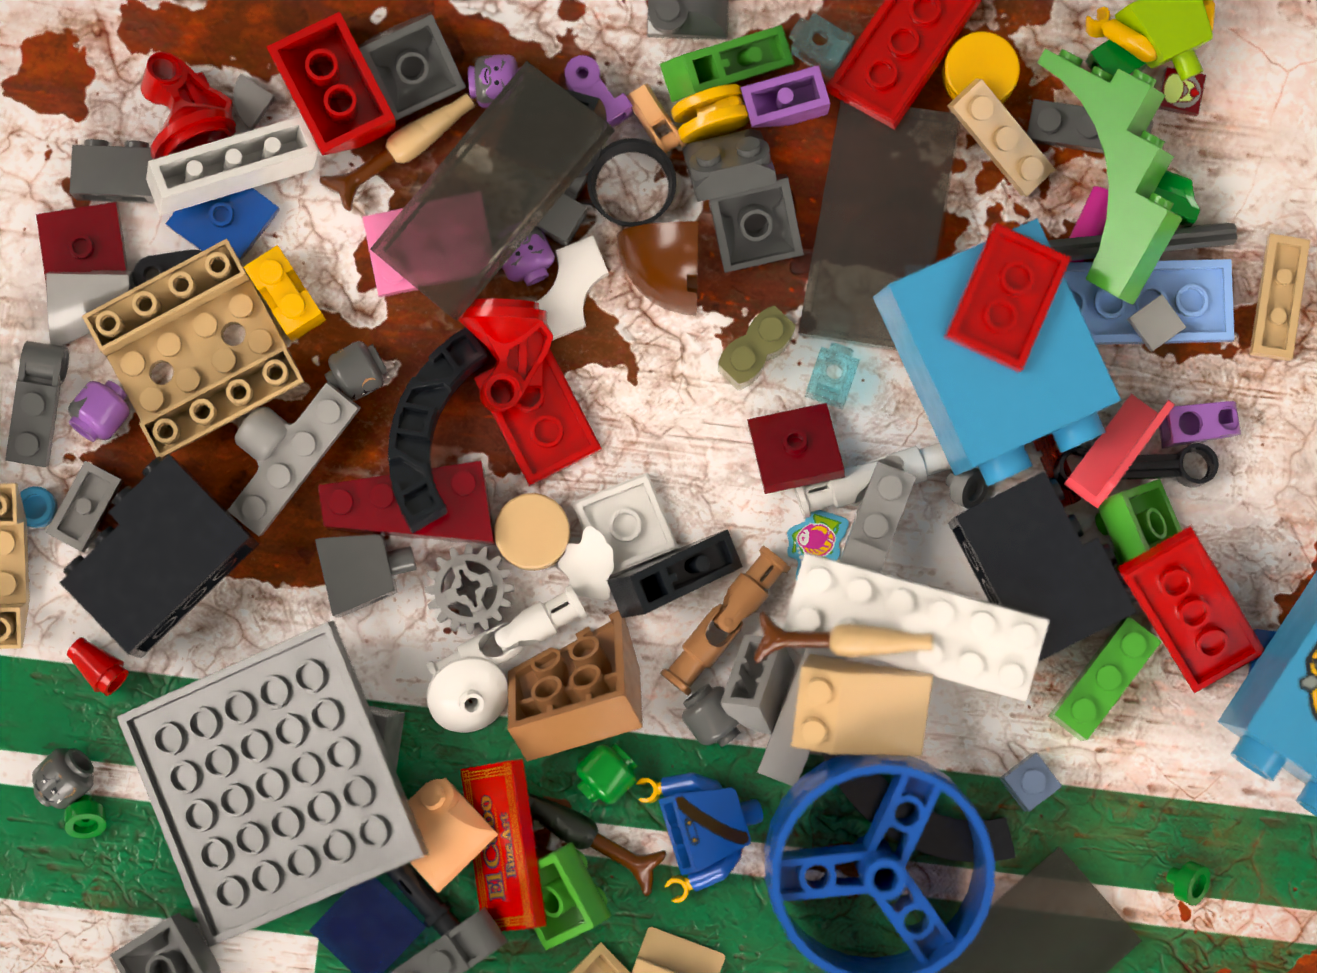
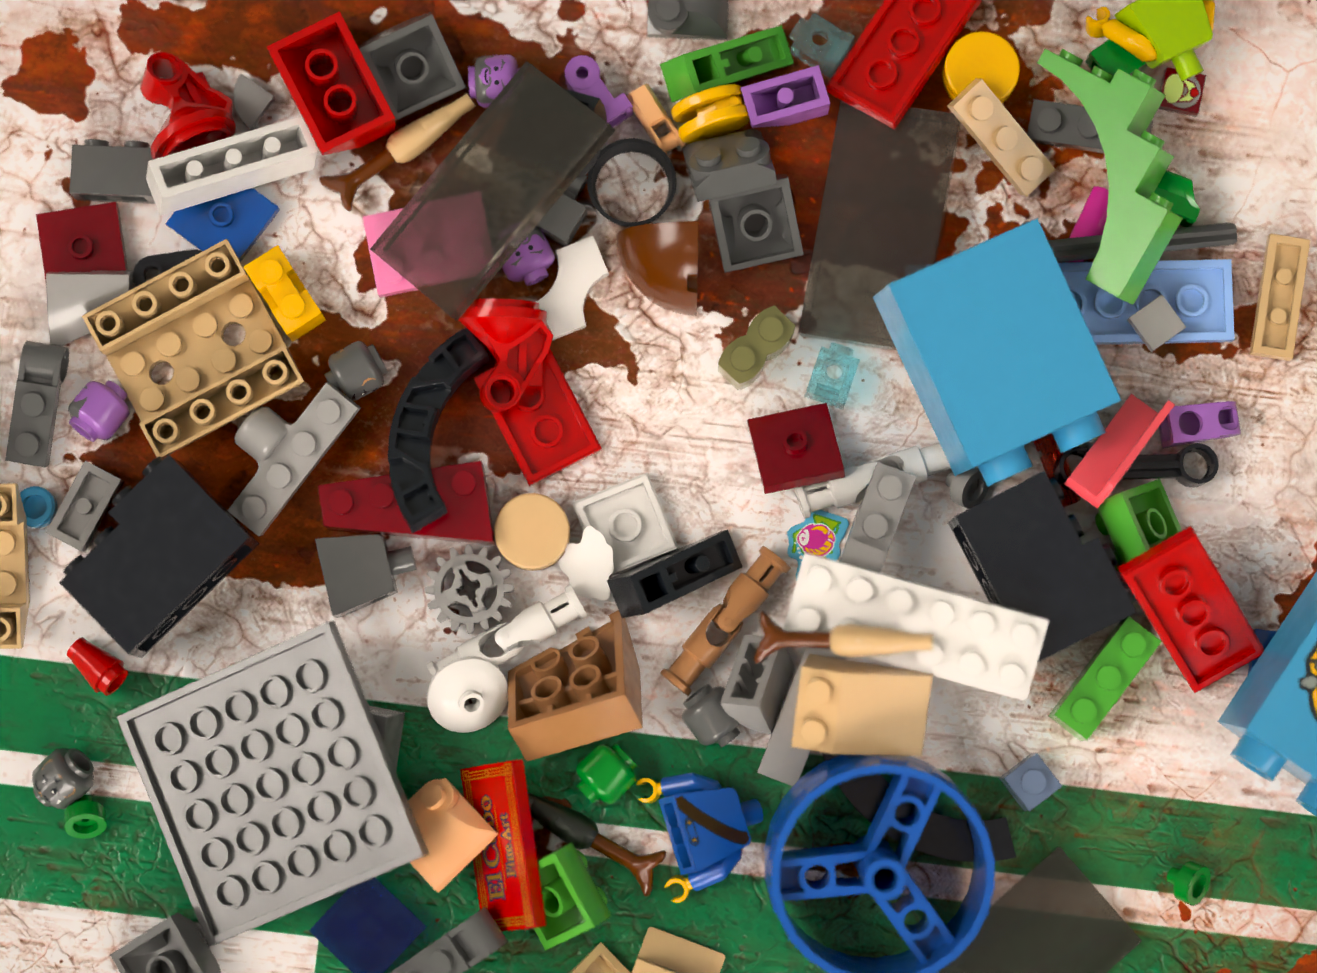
black pin [386,863,461,937] -> none
red tile [943,222,1071,373] -> none

